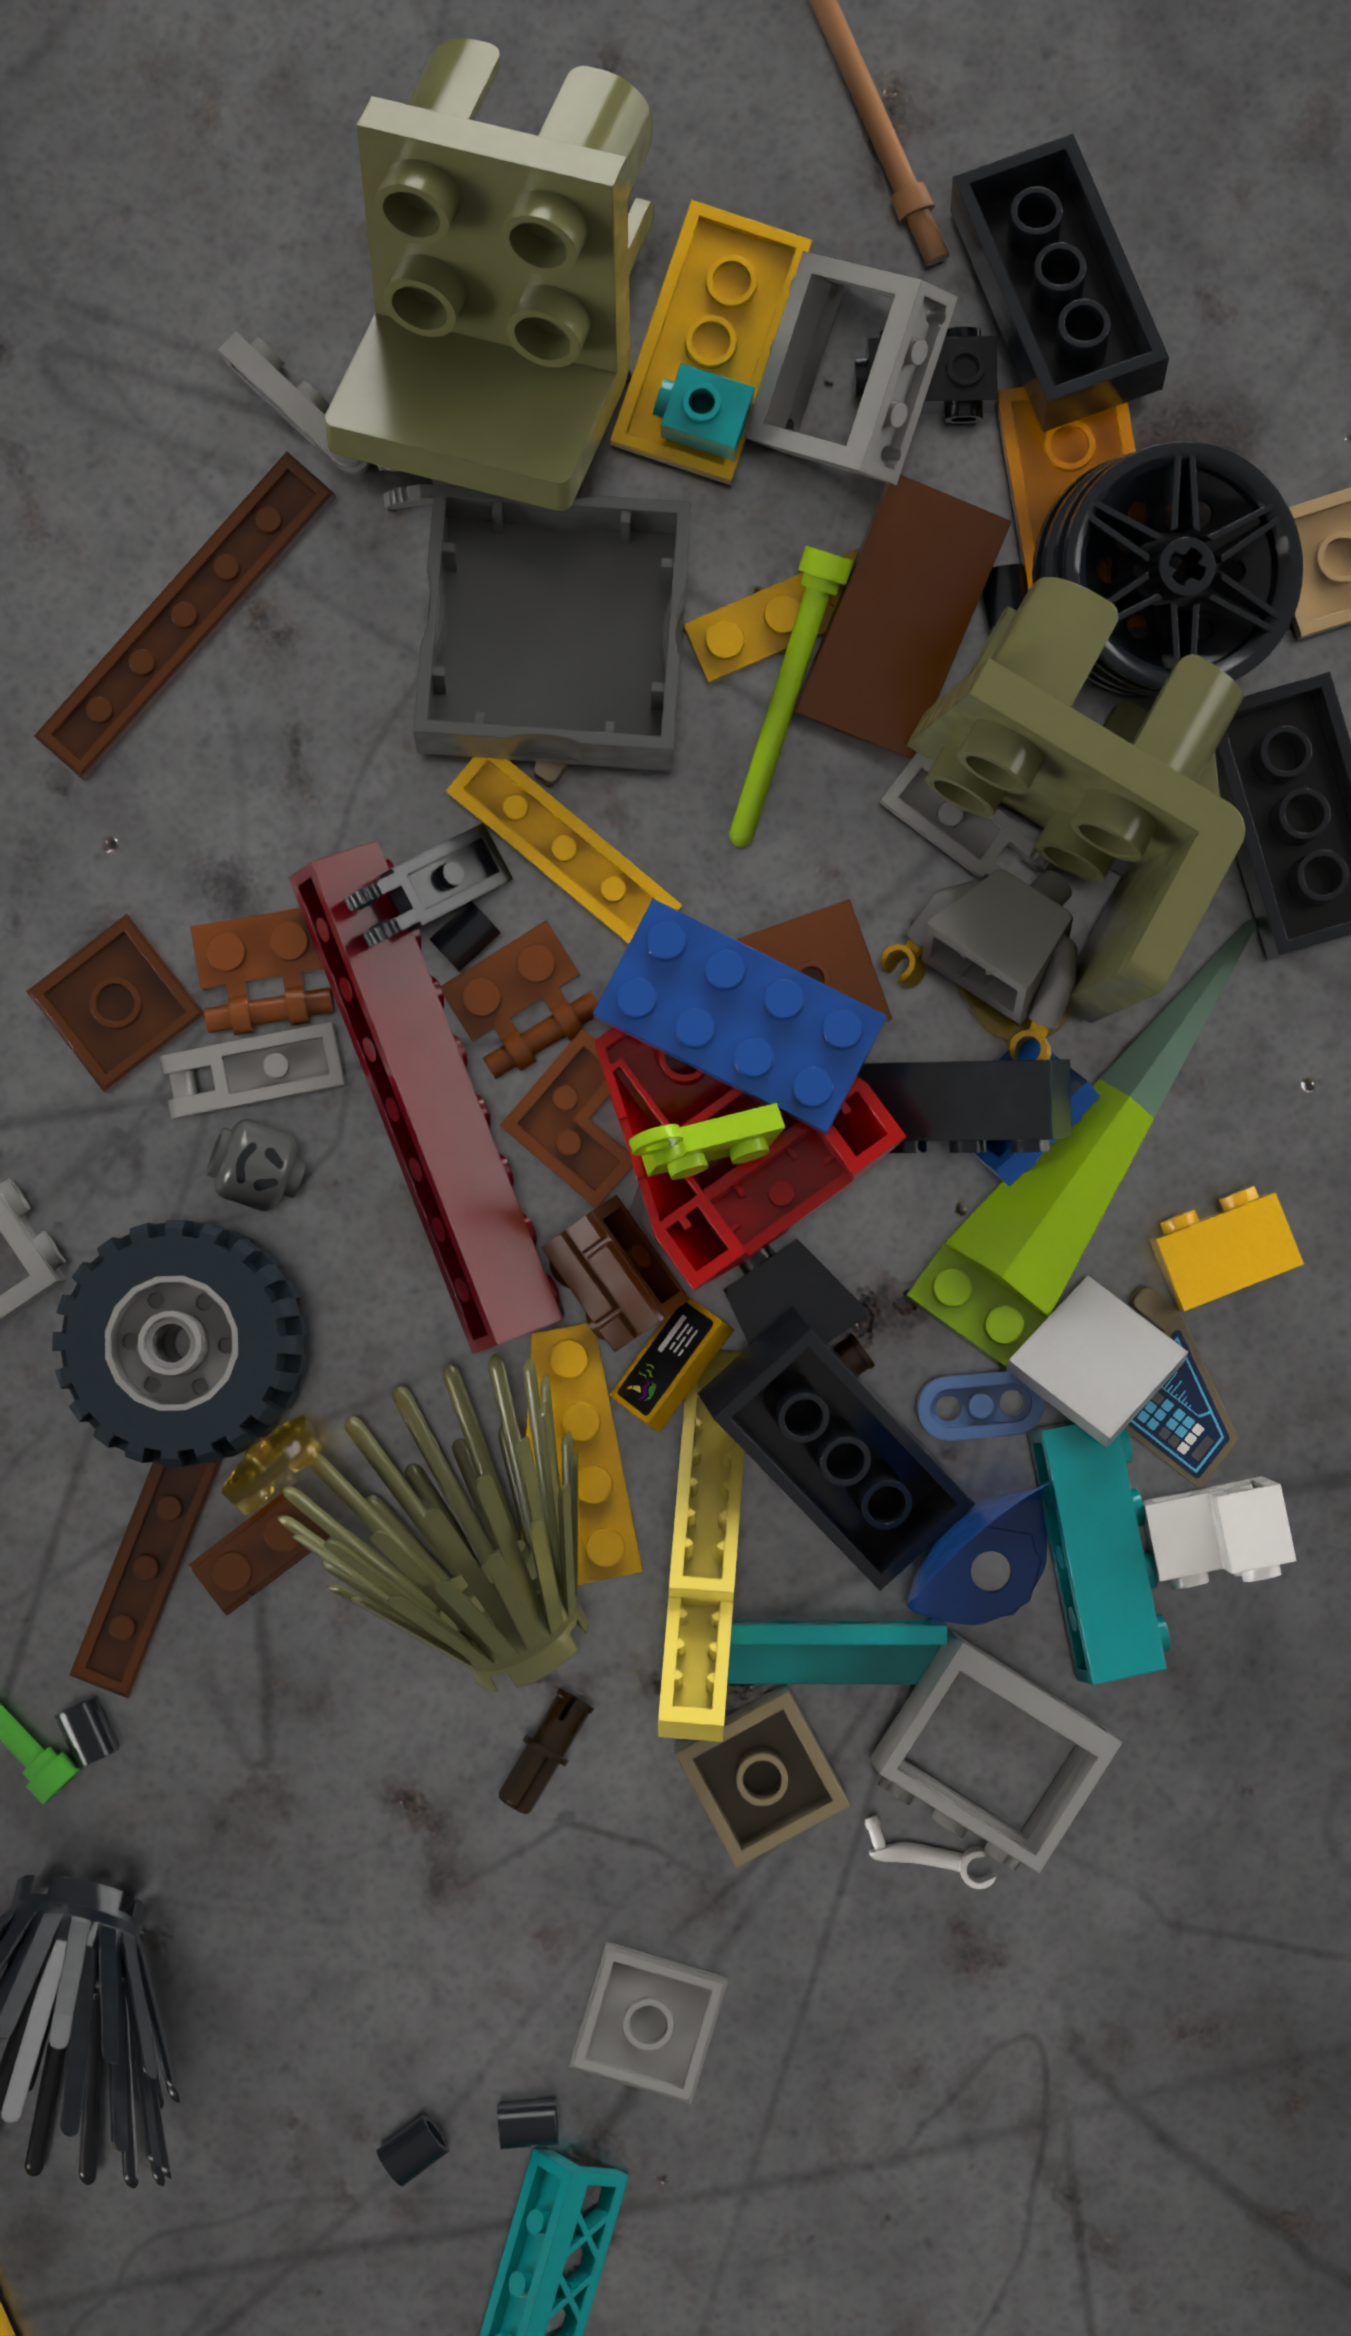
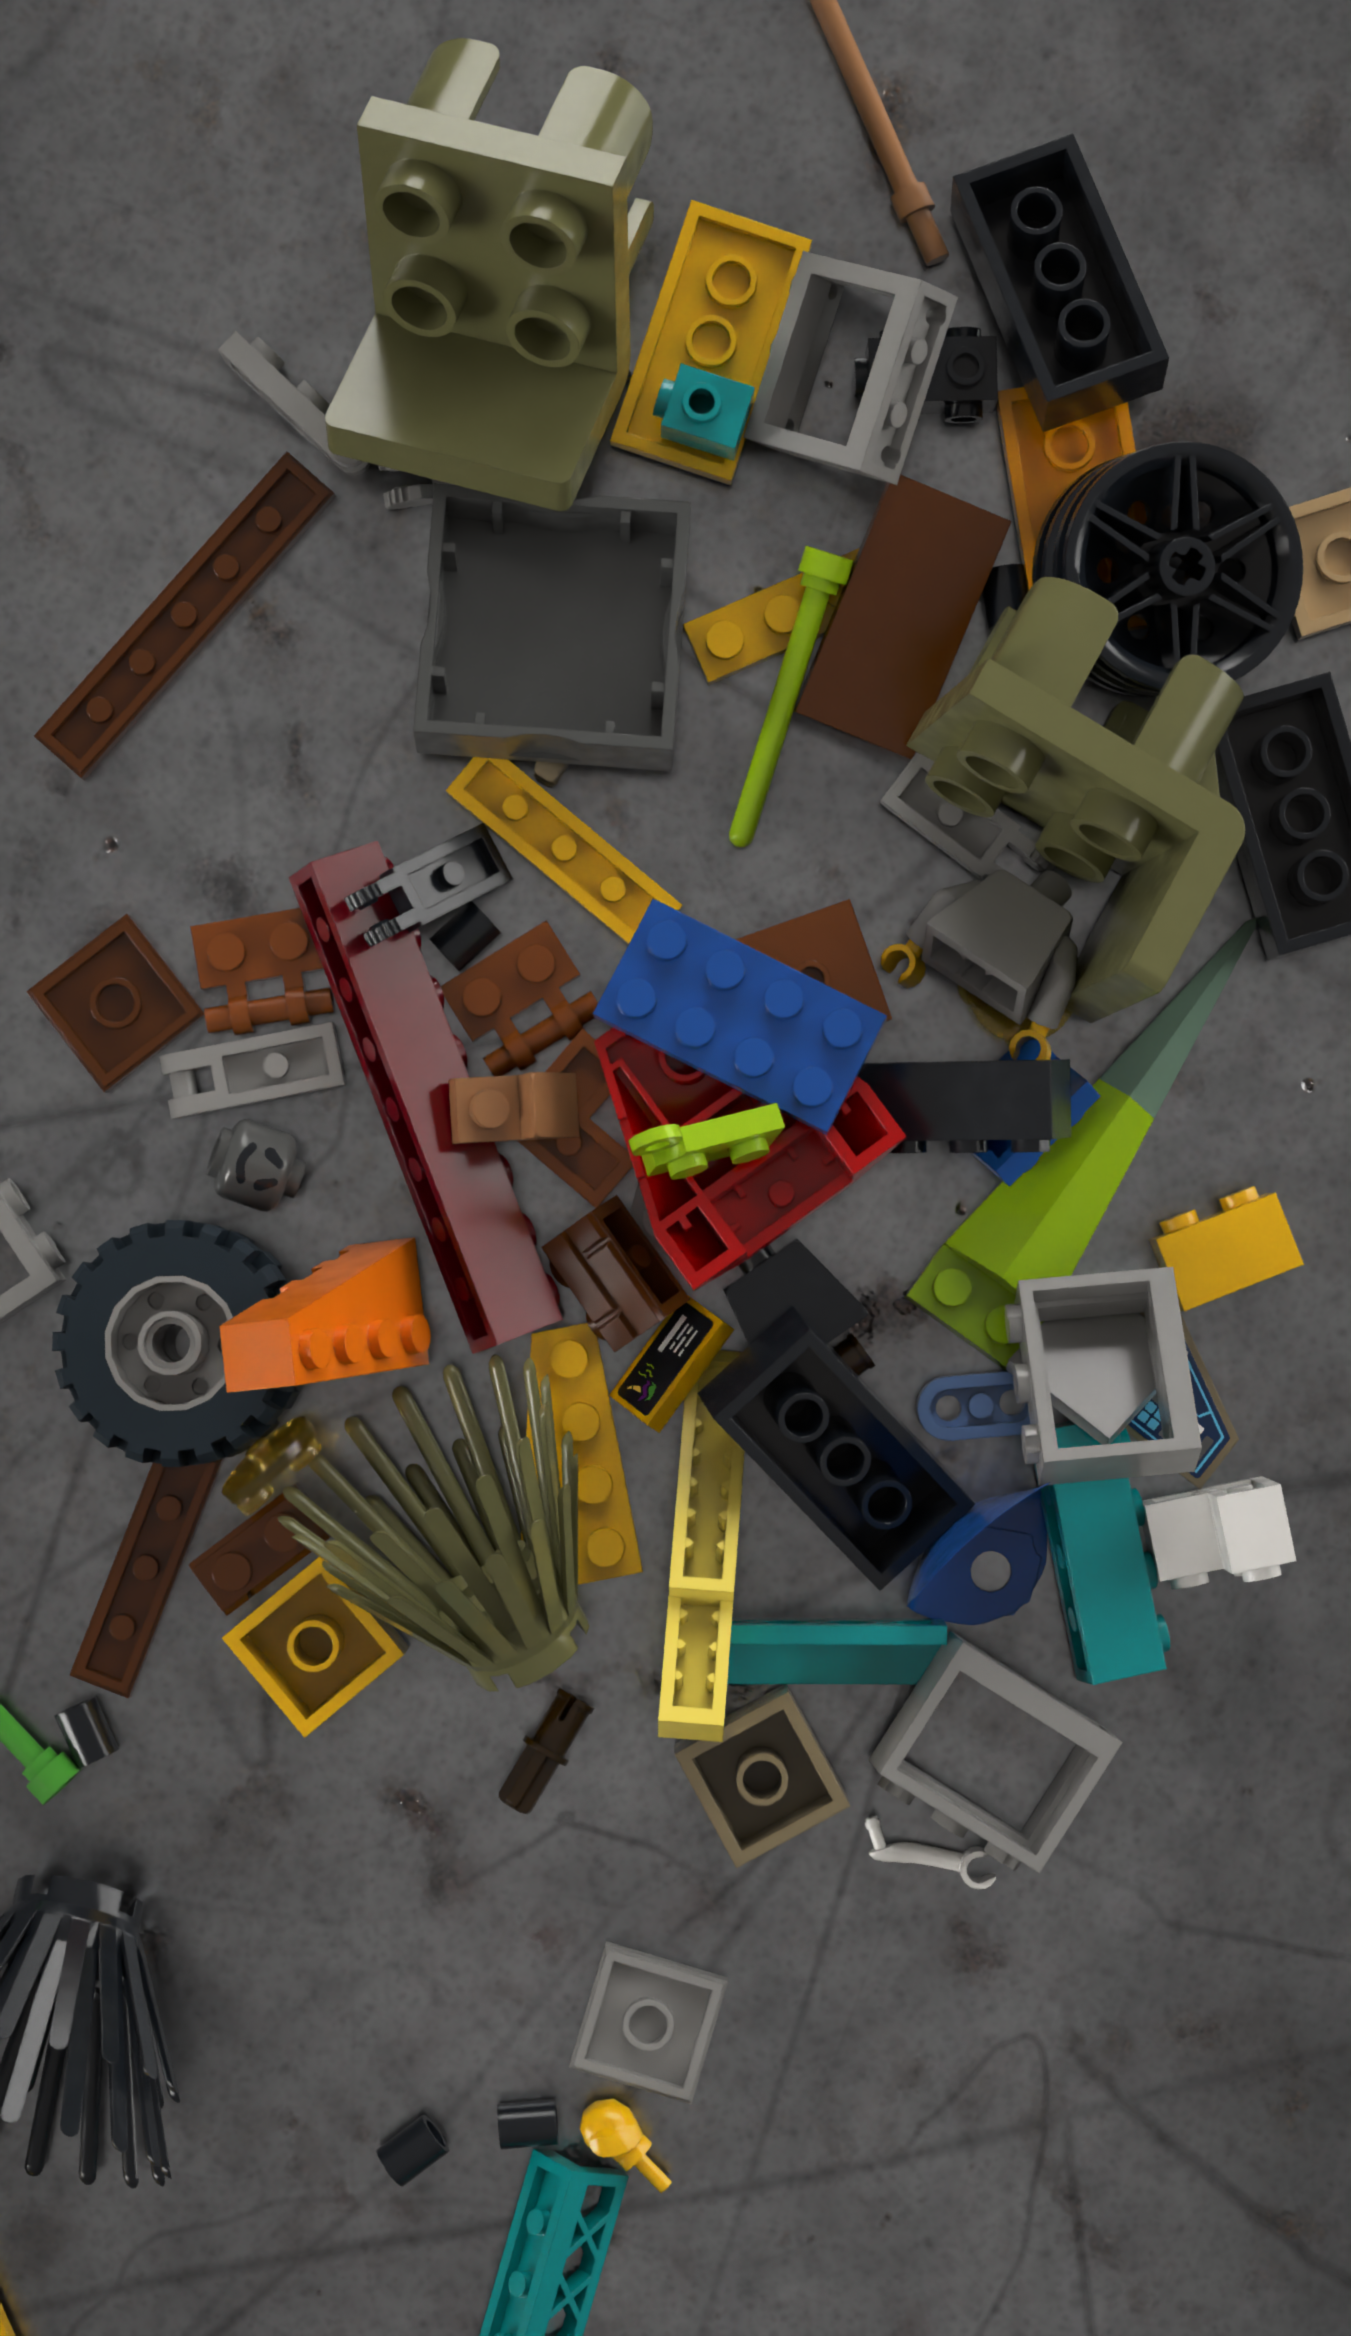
none -> orange wedge [219,1237,431,1393]
none -> yellow brick [222,1557,409,1738]
none -> medium nougat slope [448,1072,580,1144]
none -> yellow piece [579,2098,672,2193]
none -> light grey window [1005,1267,1202,1486]

